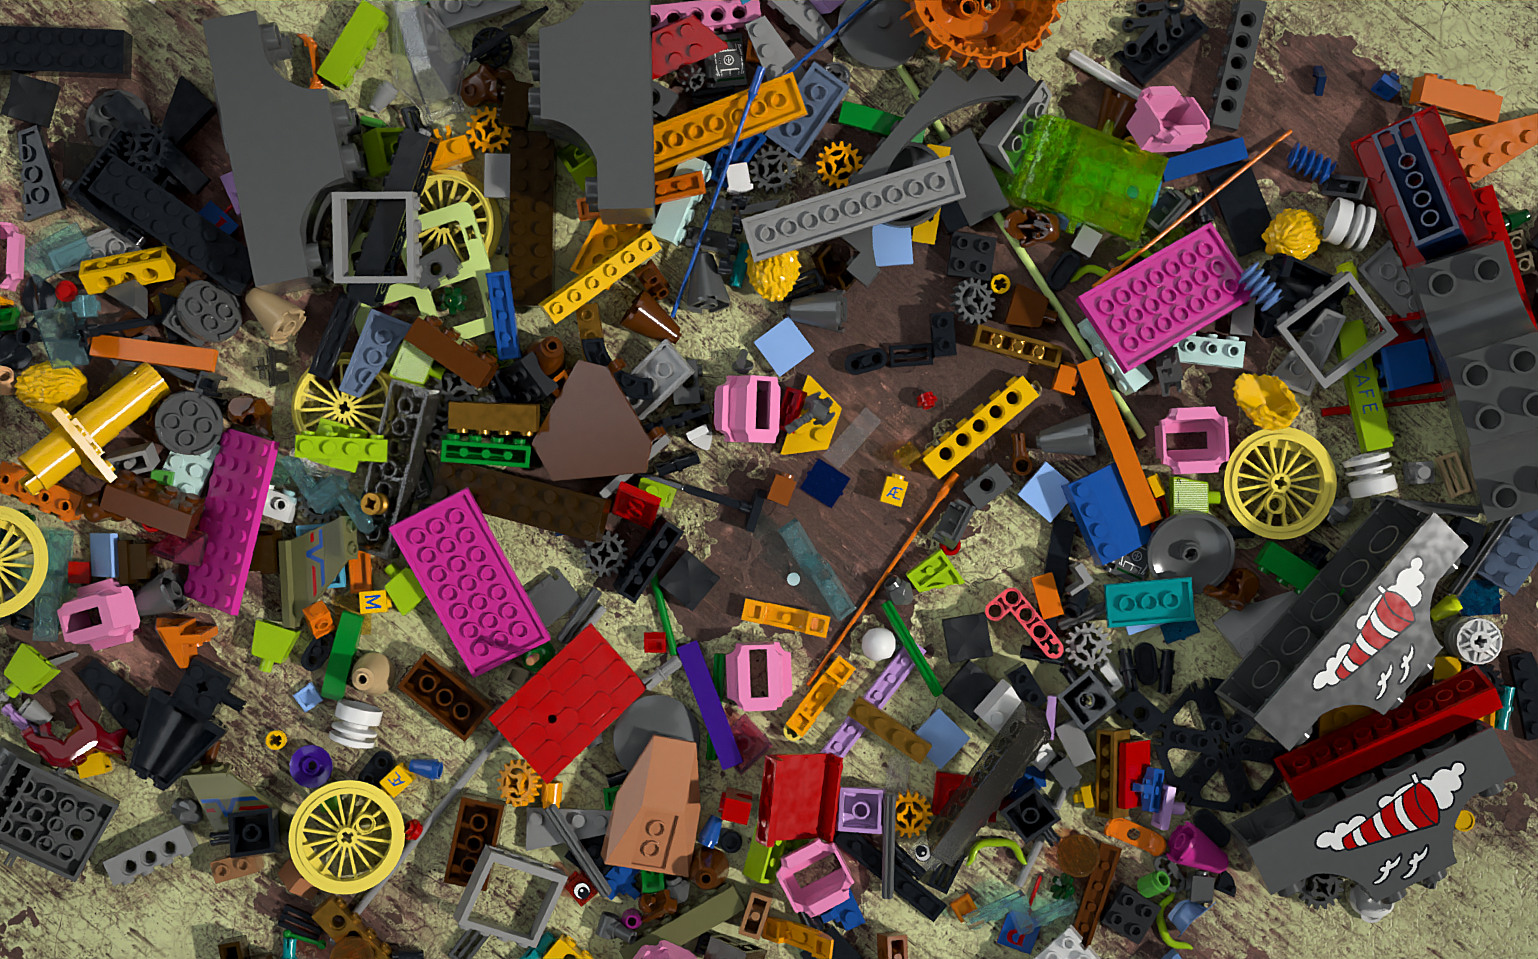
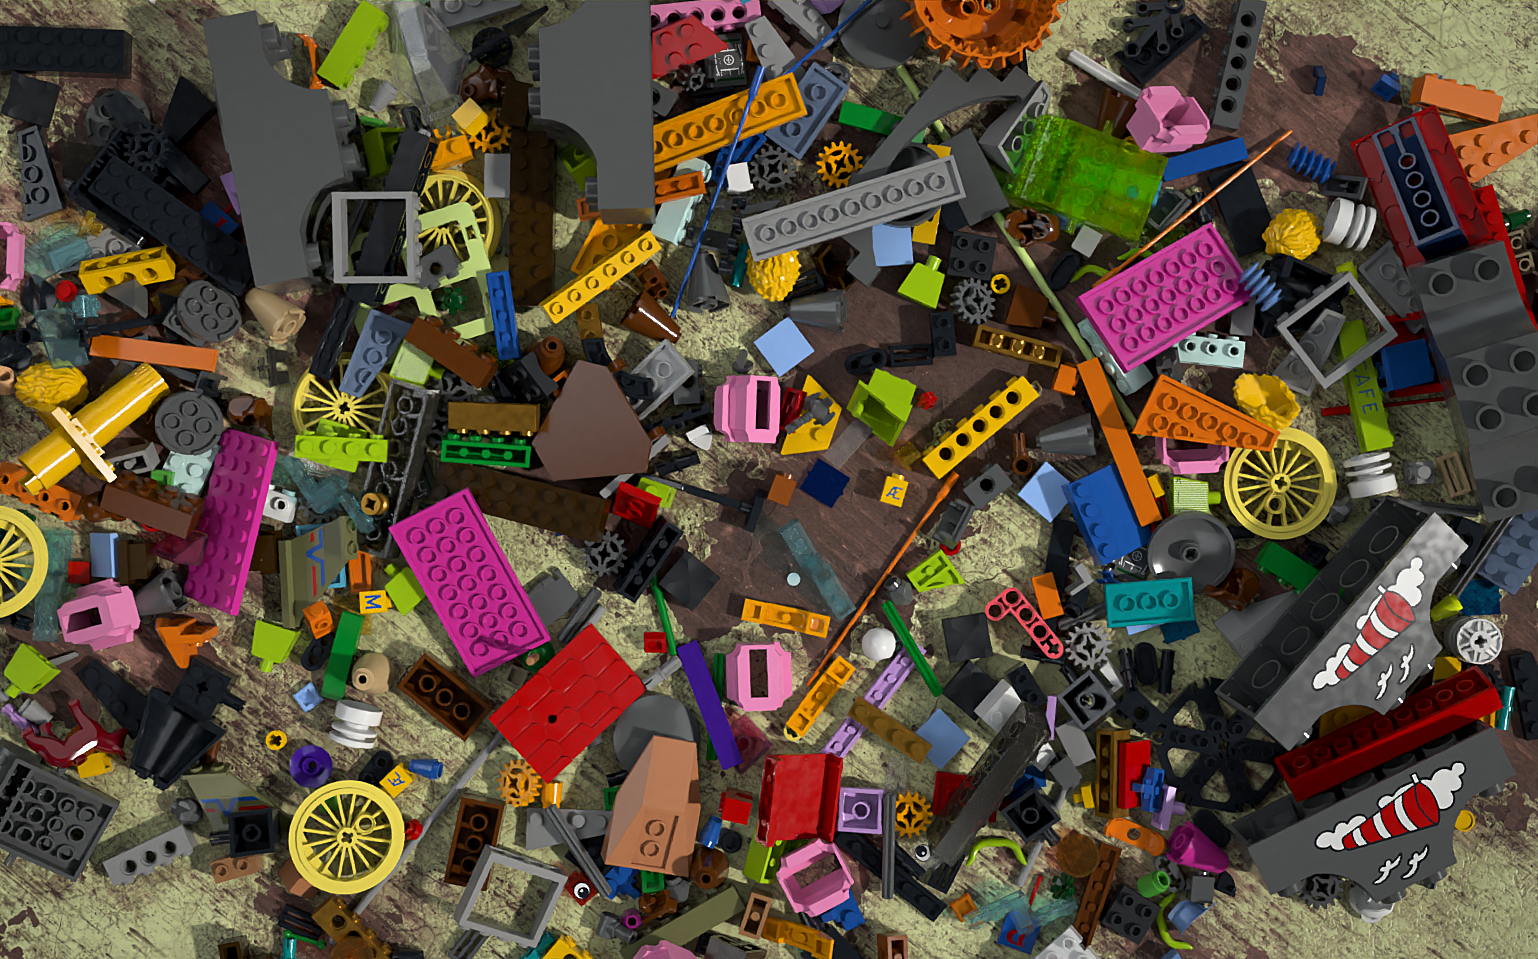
none -> clear yellow tile [75,210,104,239]
none -> yellow brick [451,98,492,137]
none -> lime piece [846,368,916,447]
none -> lime torso [896,255,945,311]
none -> blue hand [1096,571,1122,584]
none -> orange wing [1131,374,1280,452]

